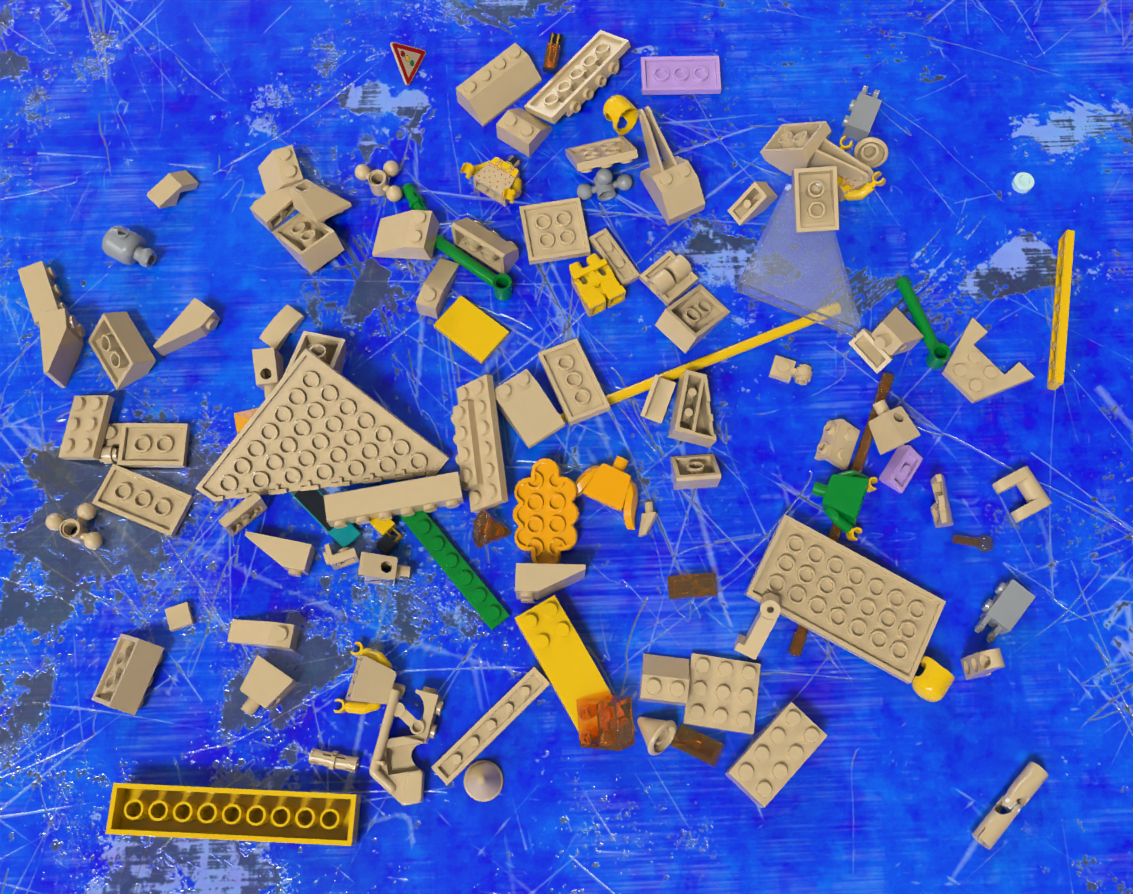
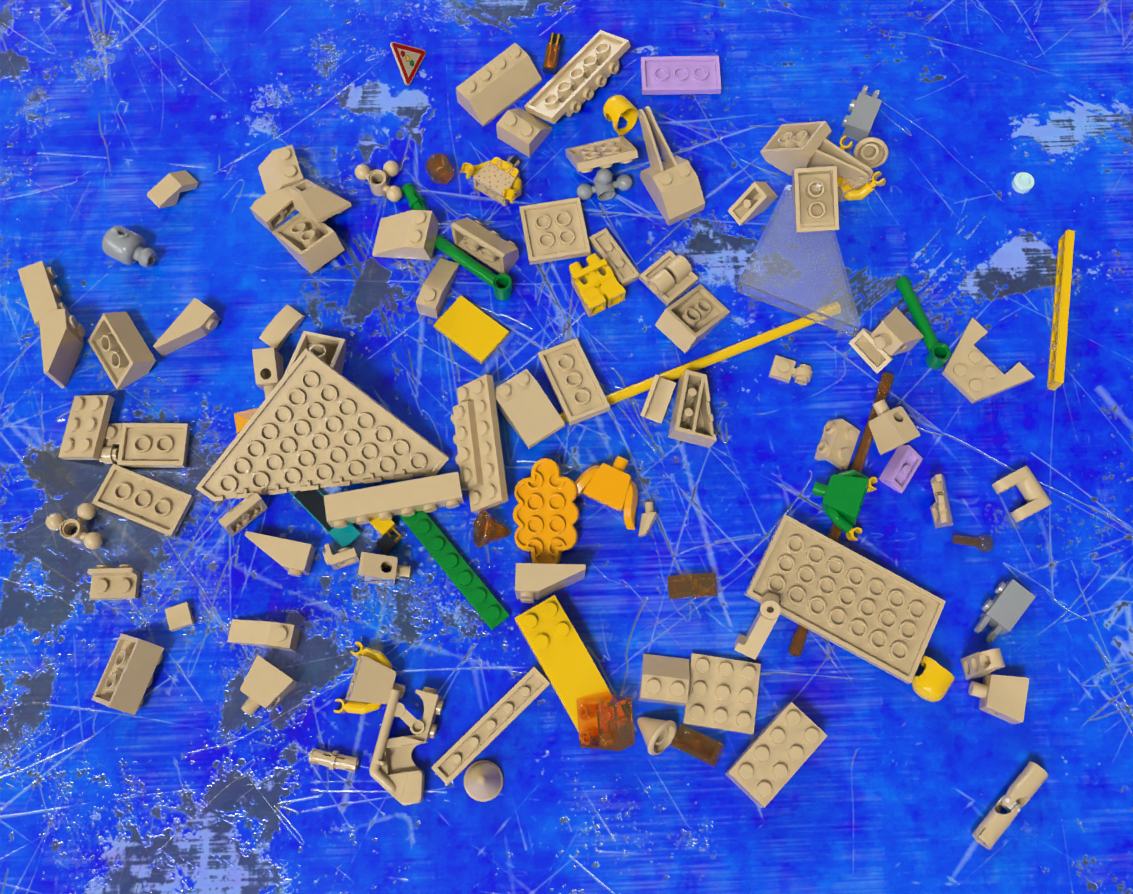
yellow brick [105,783,361,846] -> none
tan slope [670,454,721,490] -> none
none -> tan bracket [87,565,141,600]
none -> clear orange head [425,153,455,184]
none -> tan torso [968,675,1030,724]

